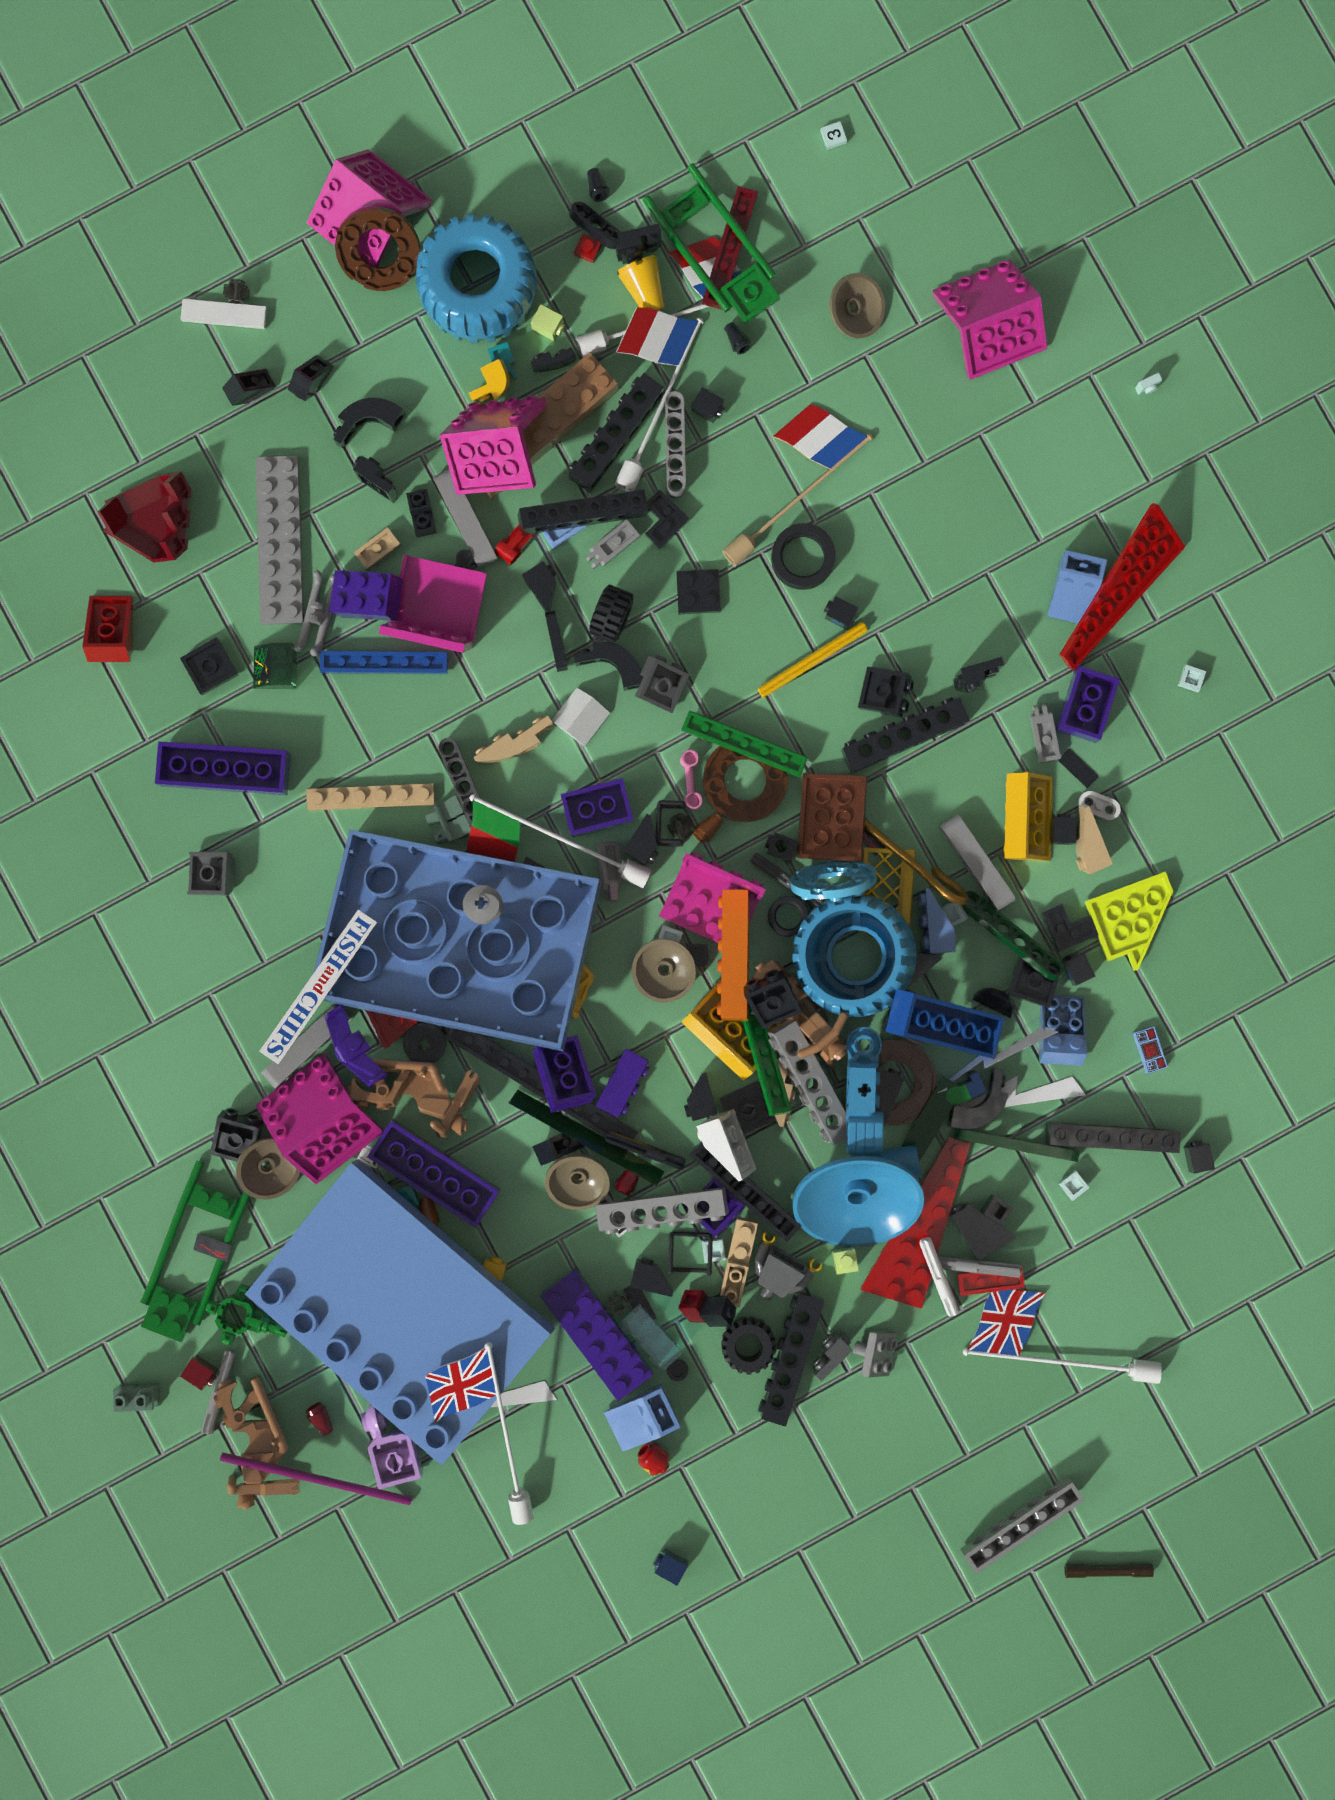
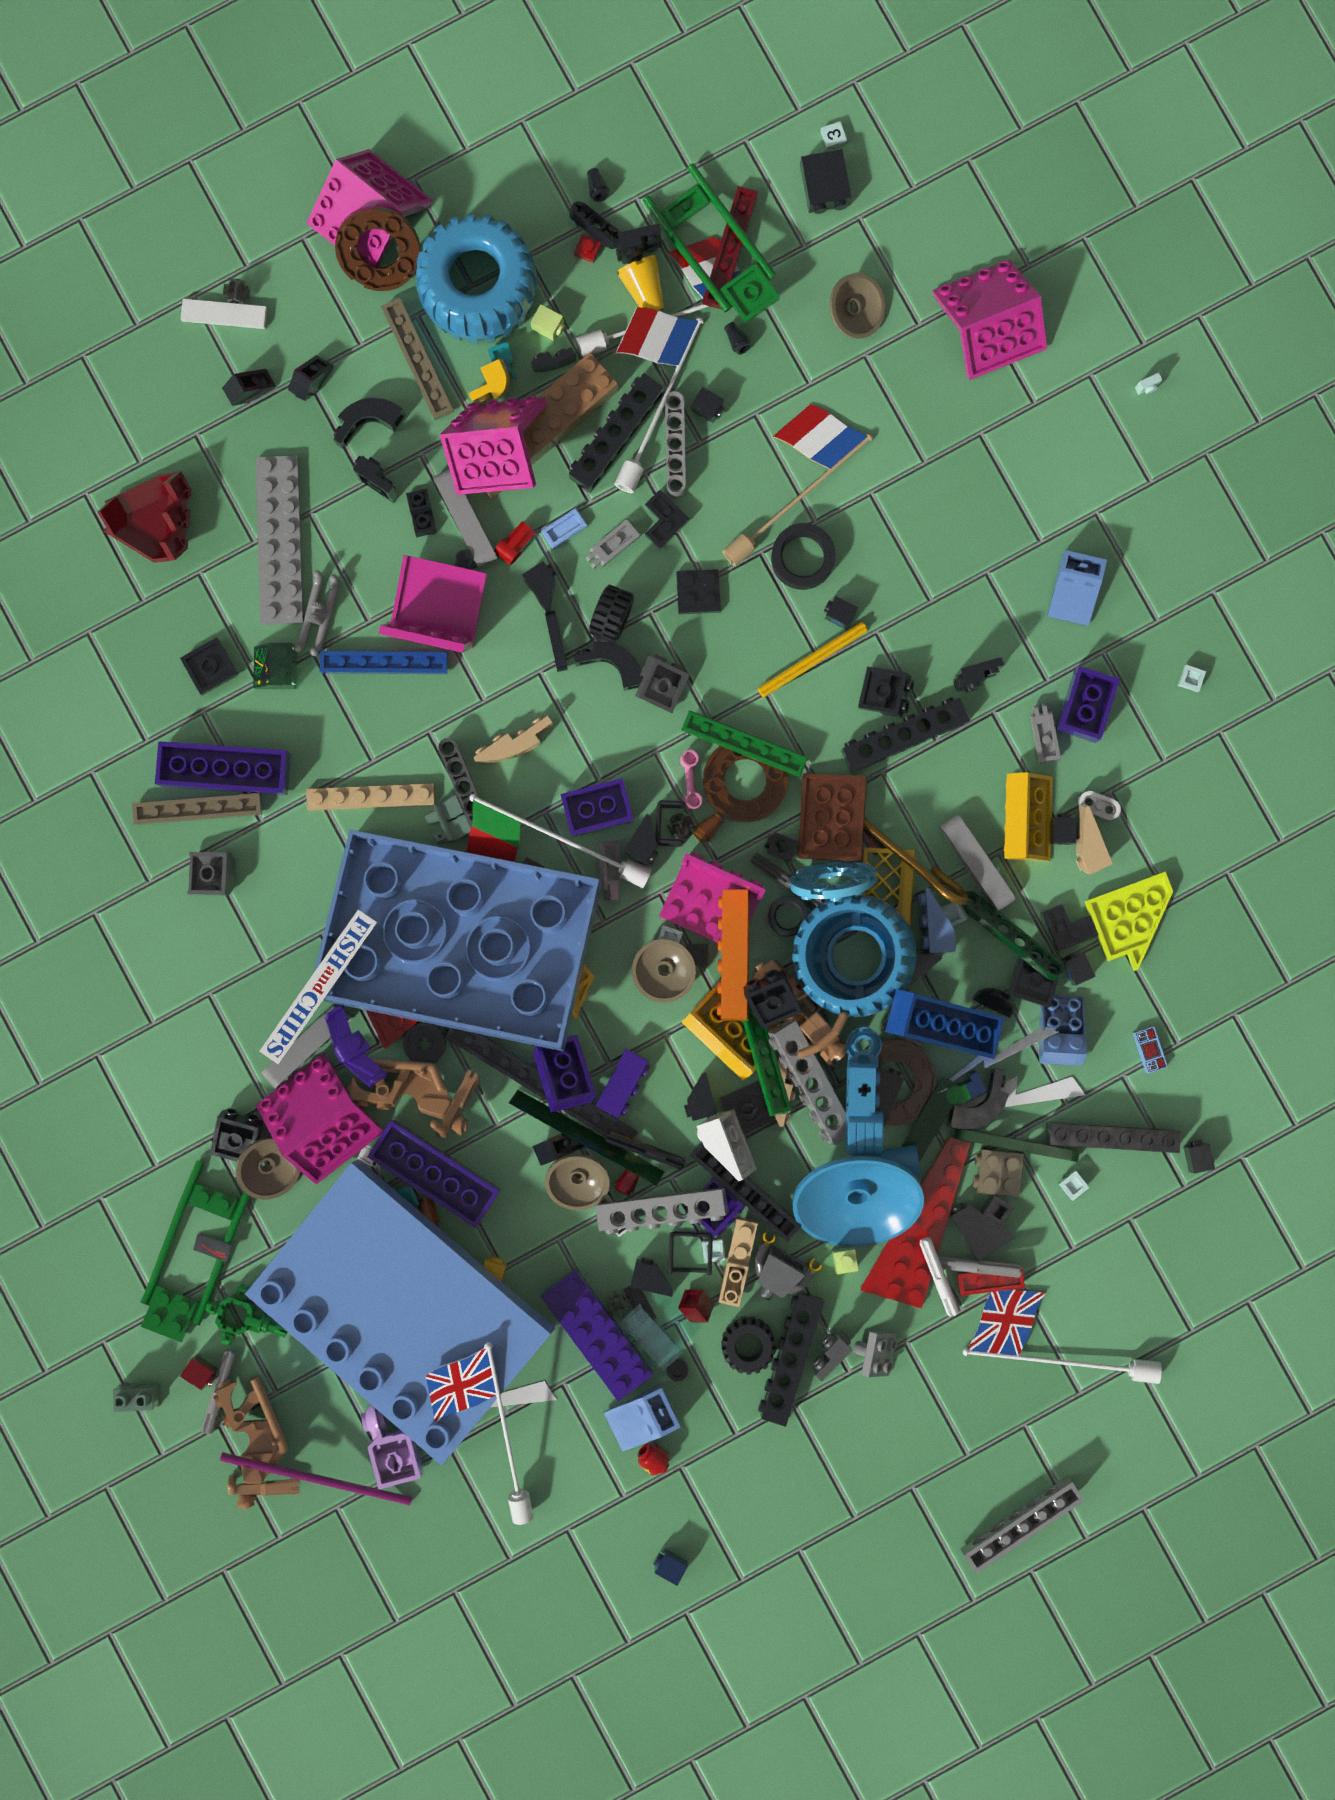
red slope [82,596,133,662] -> none
dark red cone [306,1402,334,1436] -> none
dark purple brick [329,570,403,621] -> none
tan plate [354,527,401,571] -> none
light grey piece [463,885,504,924] -> none
black brick [517,490,648,535] -> none
white slope [552,688,610,747] -> none
black brick [699,1296,737,1327] -> none
black sticker [1058,749,1098,788] -> none
red wing [1059,503,1185,670] -> none
dark brown piece [1064,1564,1154,1578] -> none
none -> dark tan plate [132,793,263,825]
none -> dark tan plate [381,297,454,420]
none -> black brick [800,149,852,214]
none -> dark tan plate [973,1149,1024,1197]

